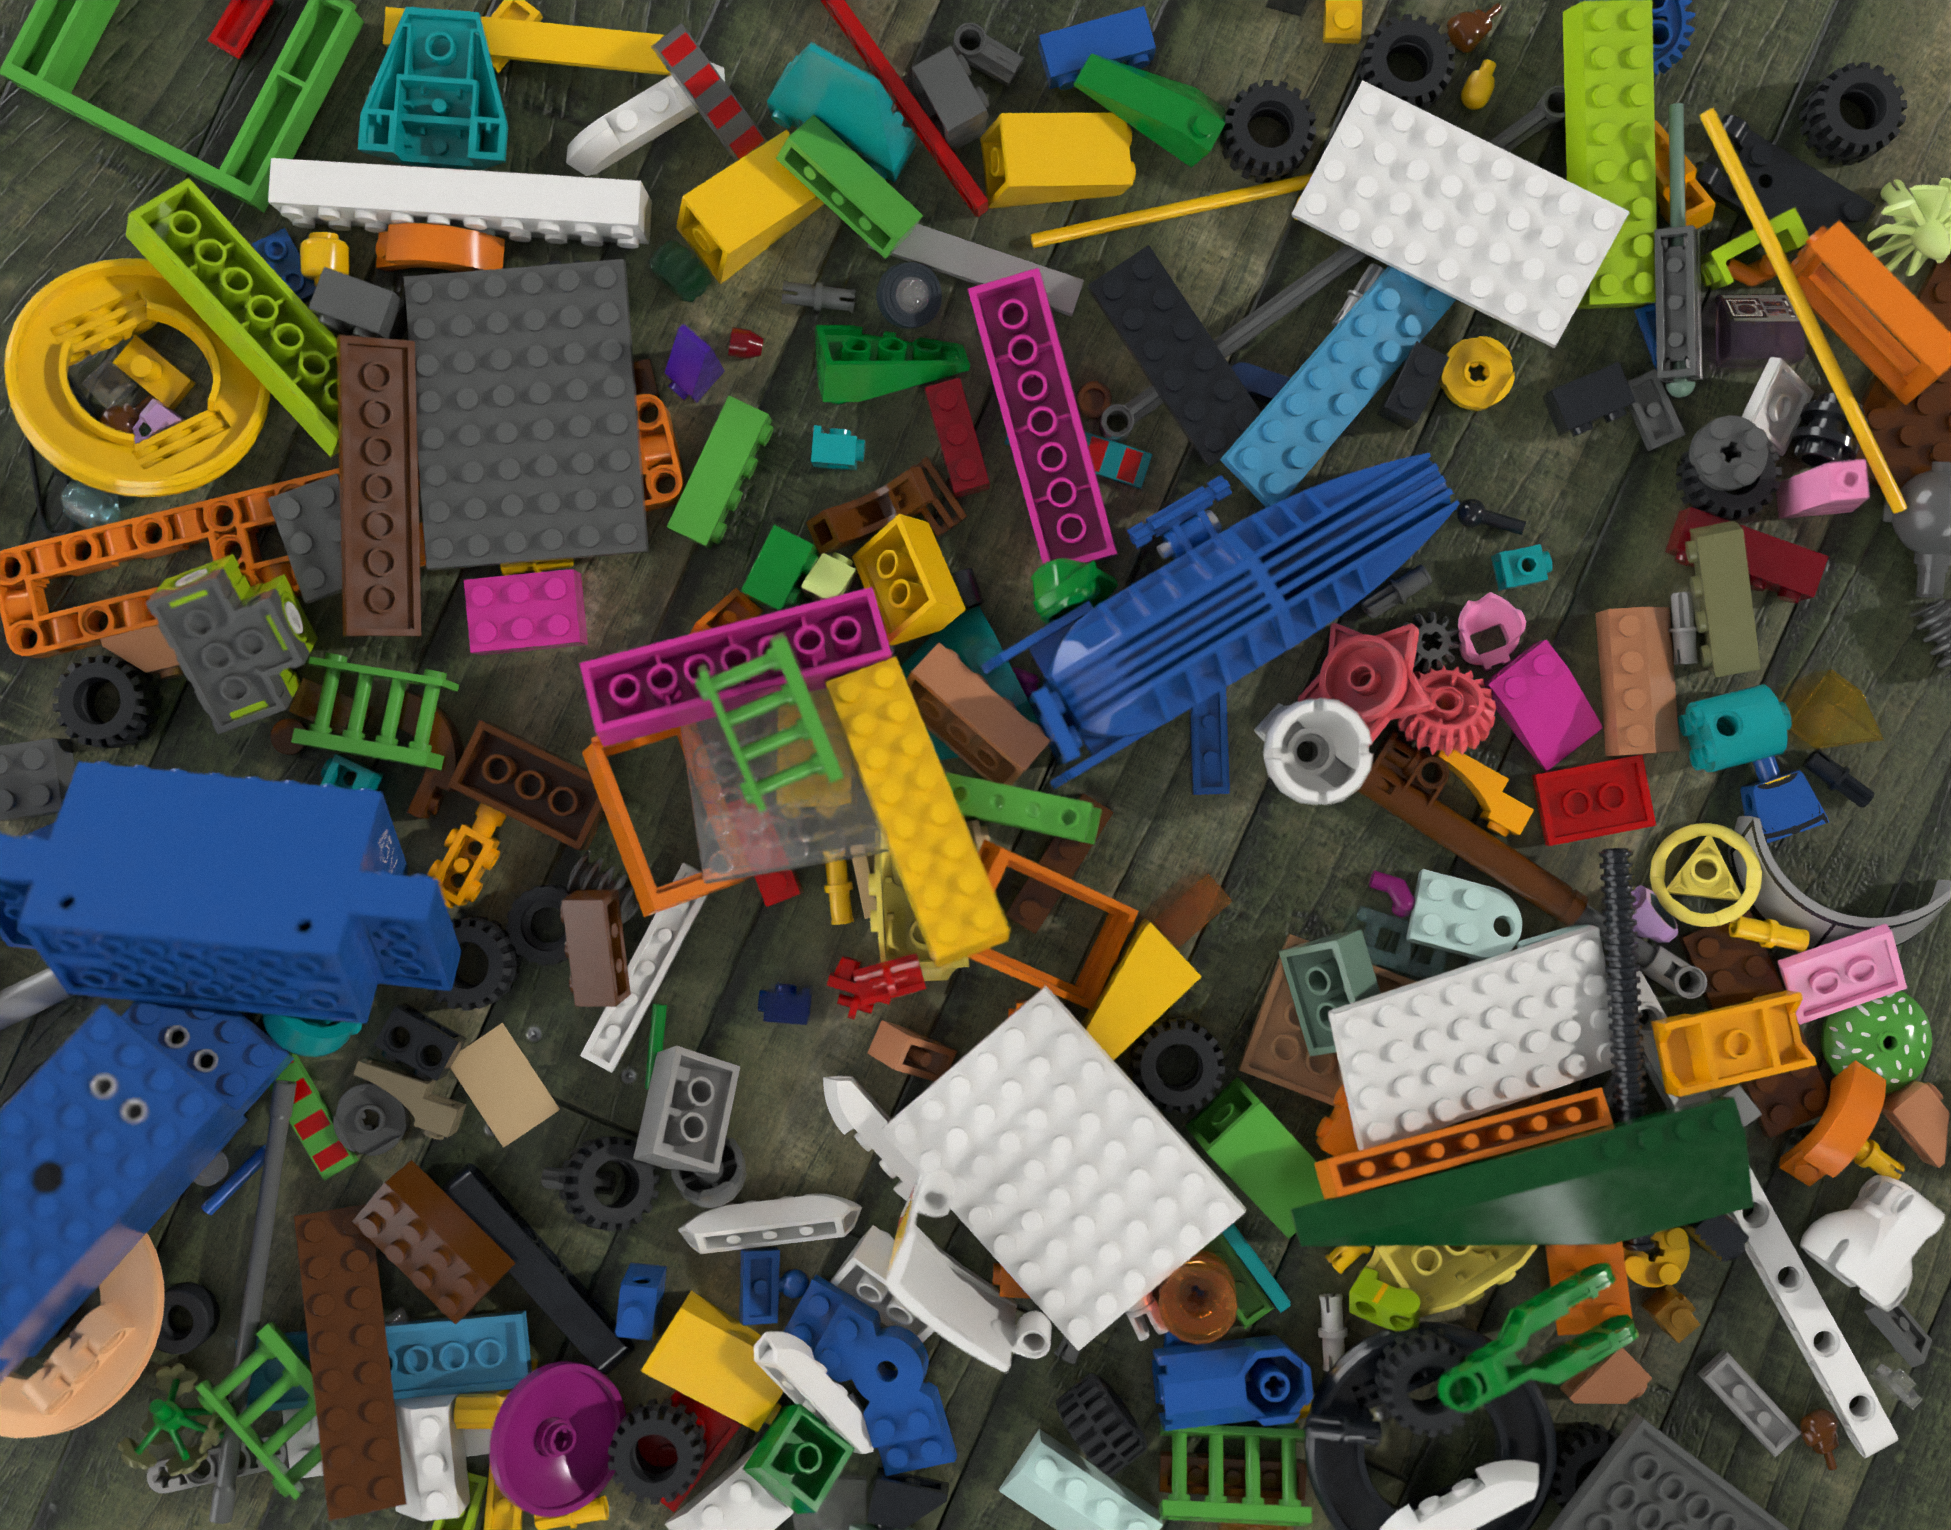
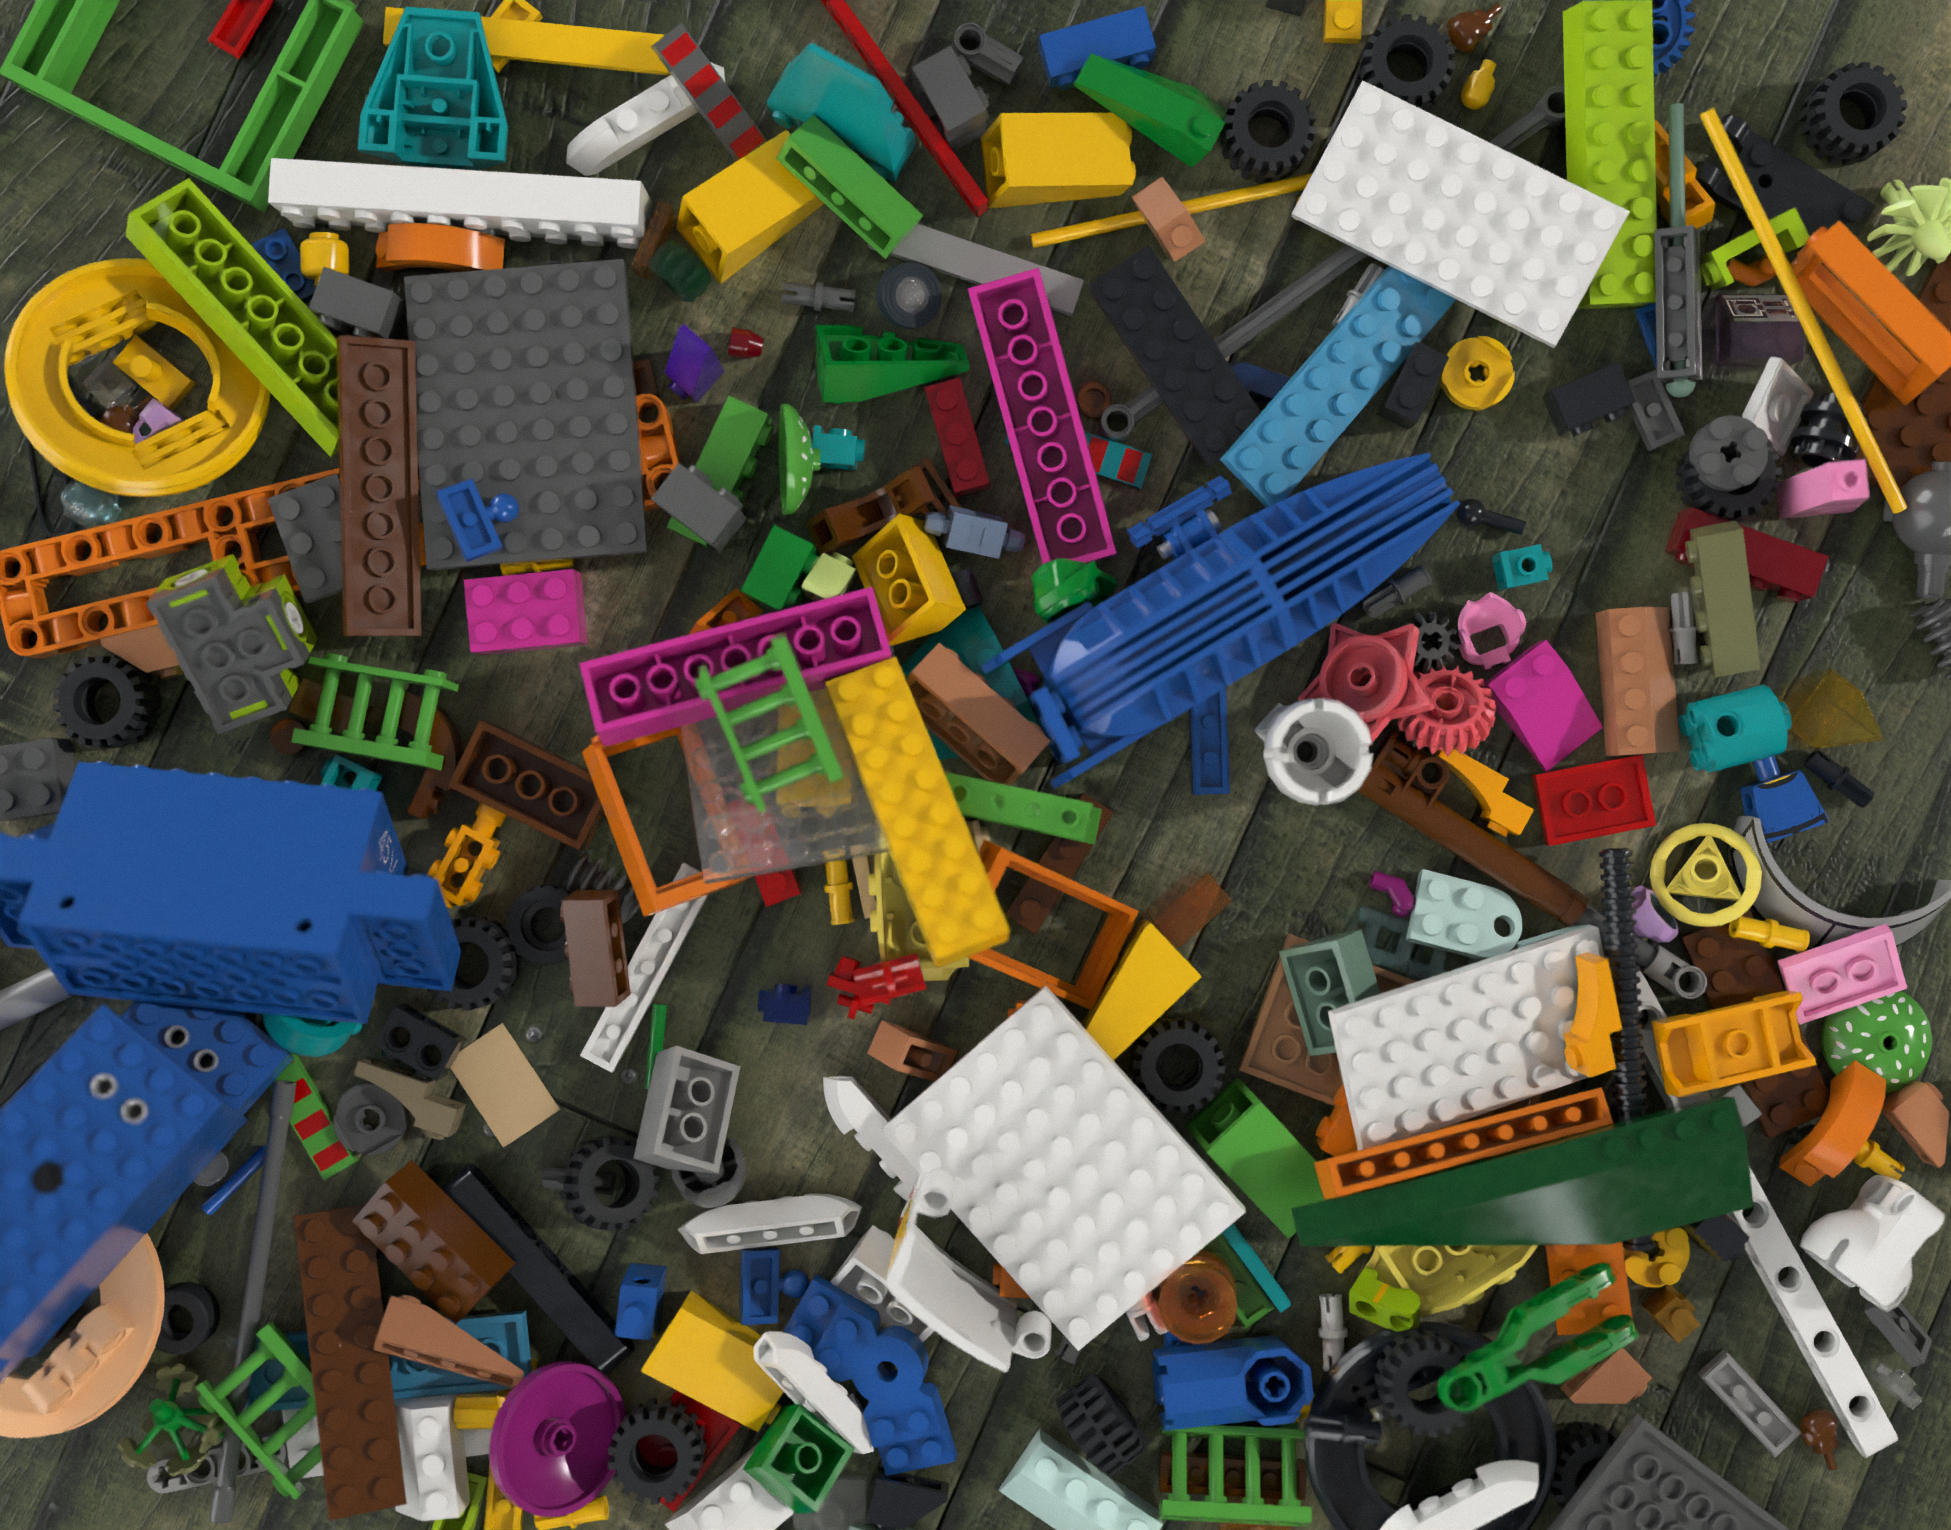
none -> nougat slope [373,1295,524,1388]
none -> blue plate [436,479,519,563]
none -> clear orange tile [630,200,677,280]
none -> dark grey brick [651,463,747,553]
none -> bright green dish [778,404,820,515]
none -> sand blue piece [923,505,1025,559]
none -> nougat slope [1131,176,1206,262]
none -> light orange slope [1564,952,1622,1078]

